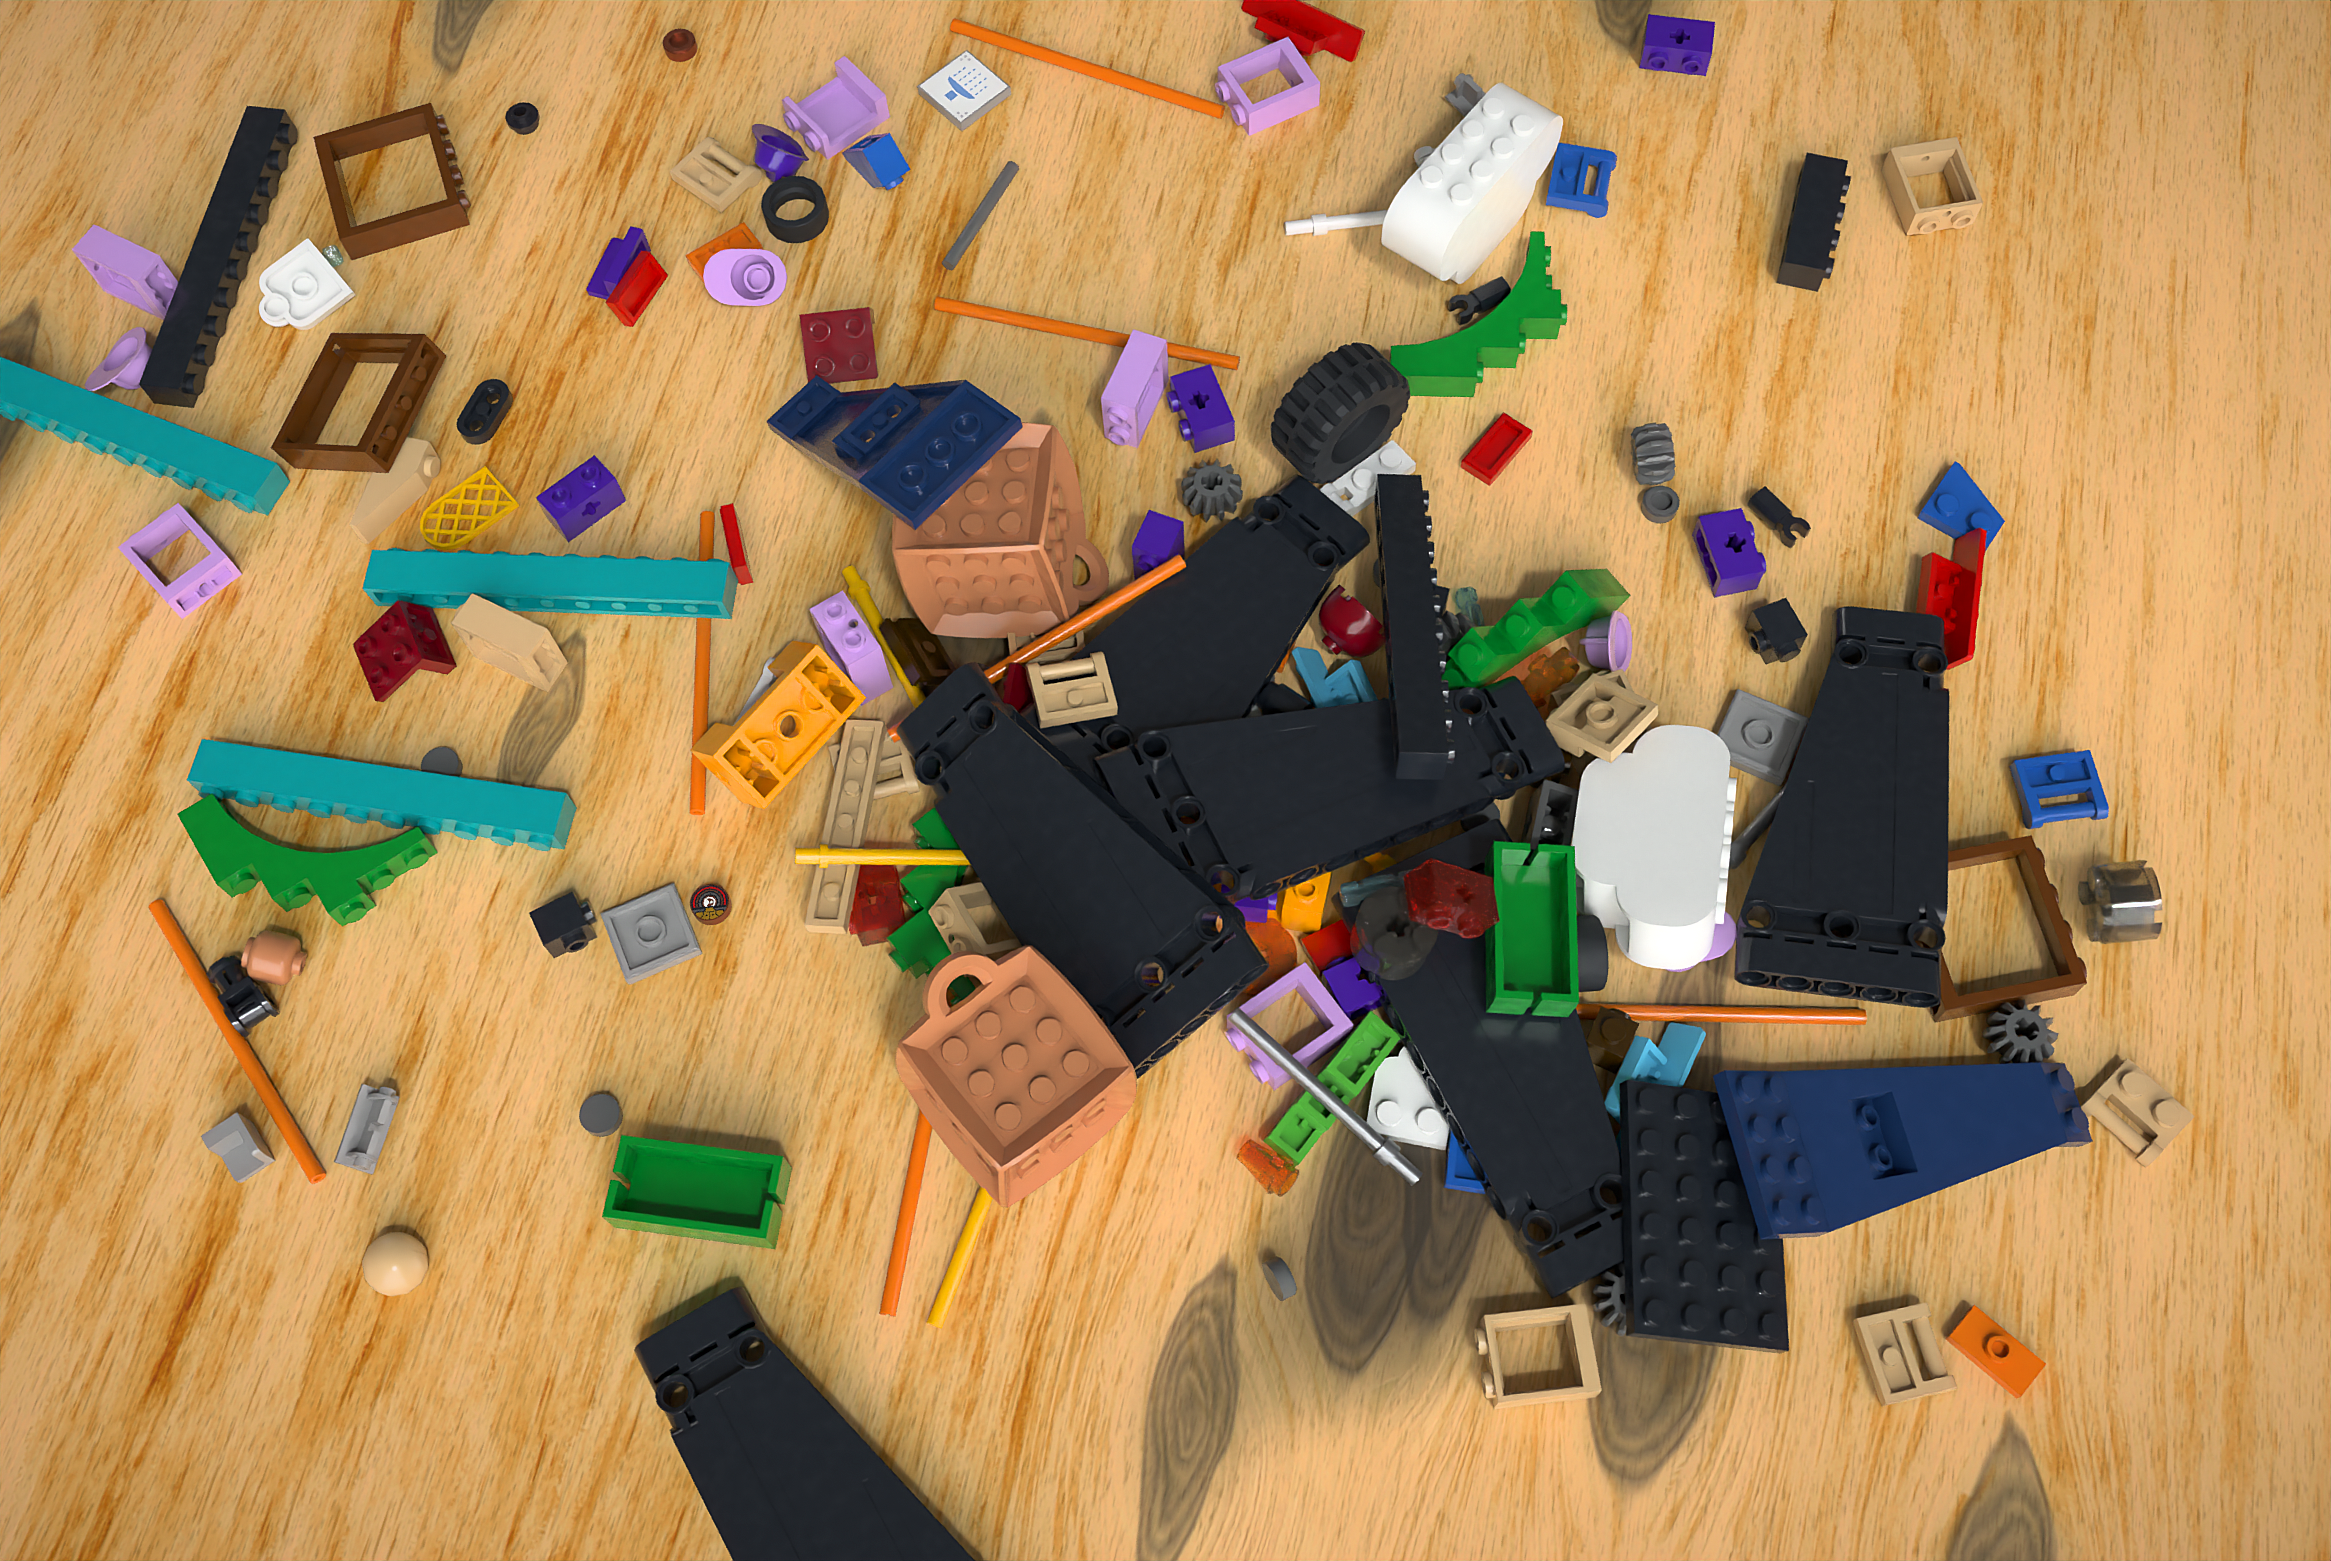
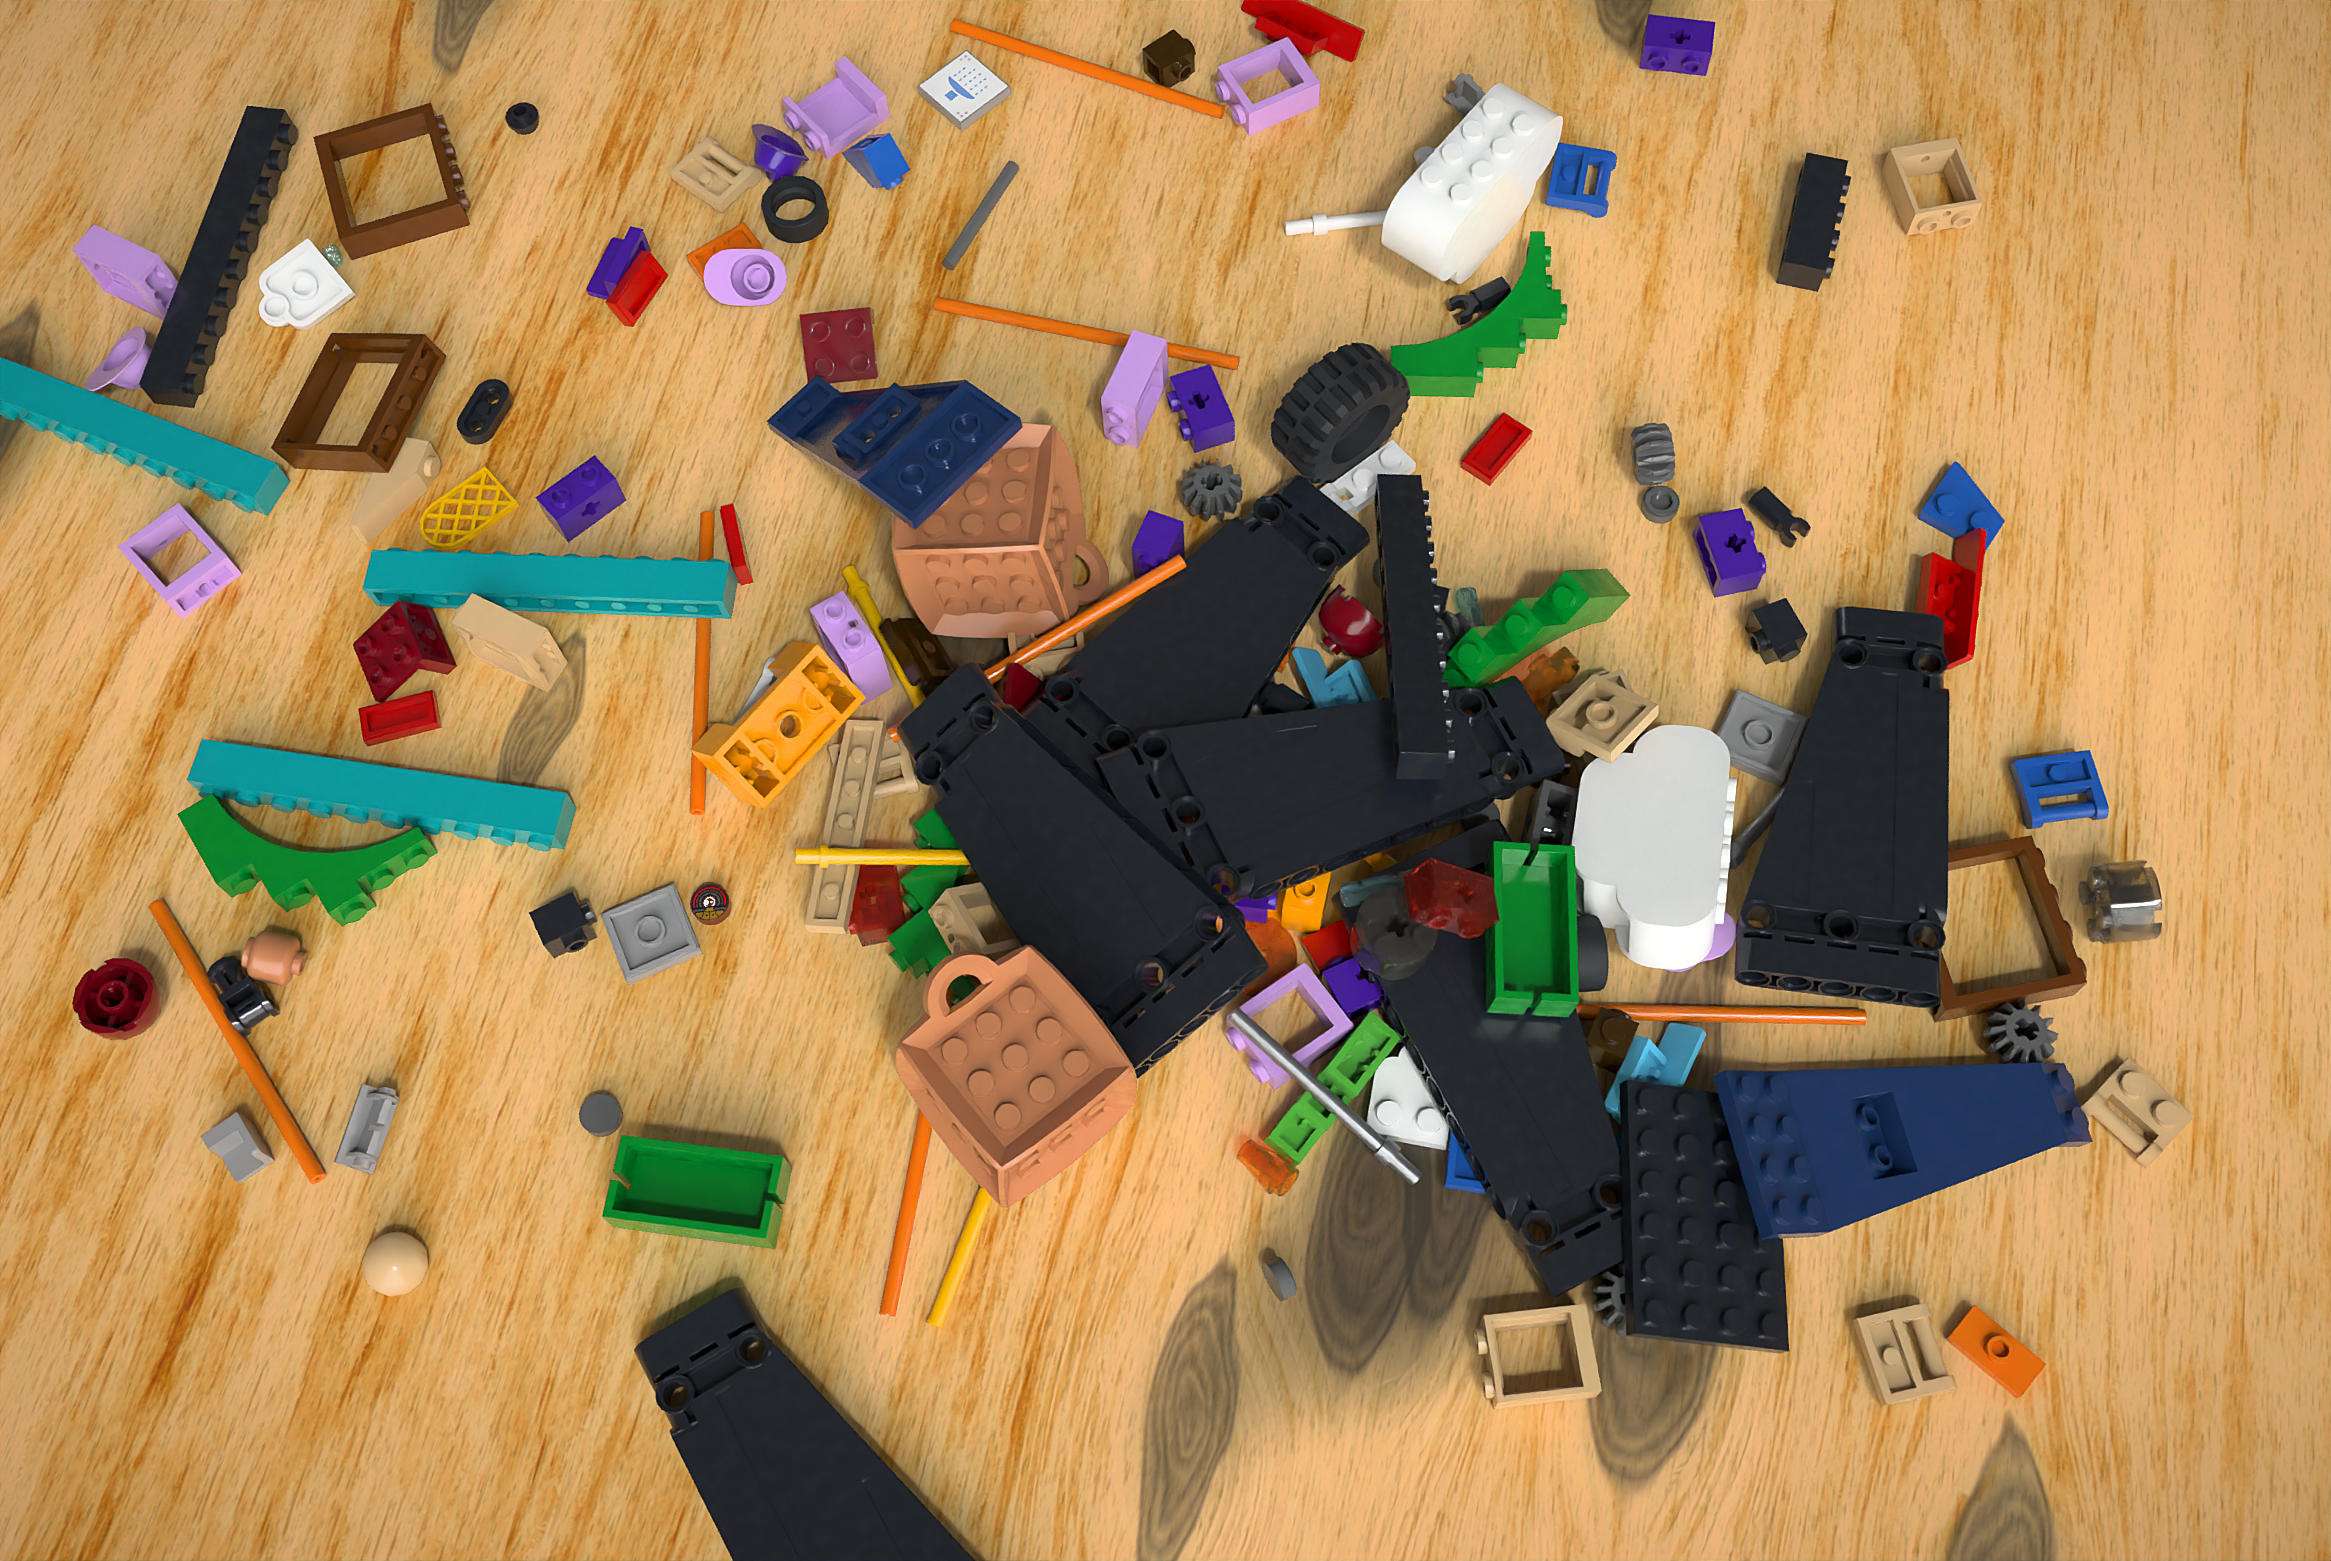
dark grey tile [421,747,463,777] -> none
copper tile [663,29,698,62] -> none
tan plate [1026,652,1118,728] -> none
lavender piece [1579,610,1632,672] -> none
none -> dark red cylinder [72,958,163,1040]
none -> red tile [358,690,442,747]
none -> dark brown brick [1142,29,1196,88]

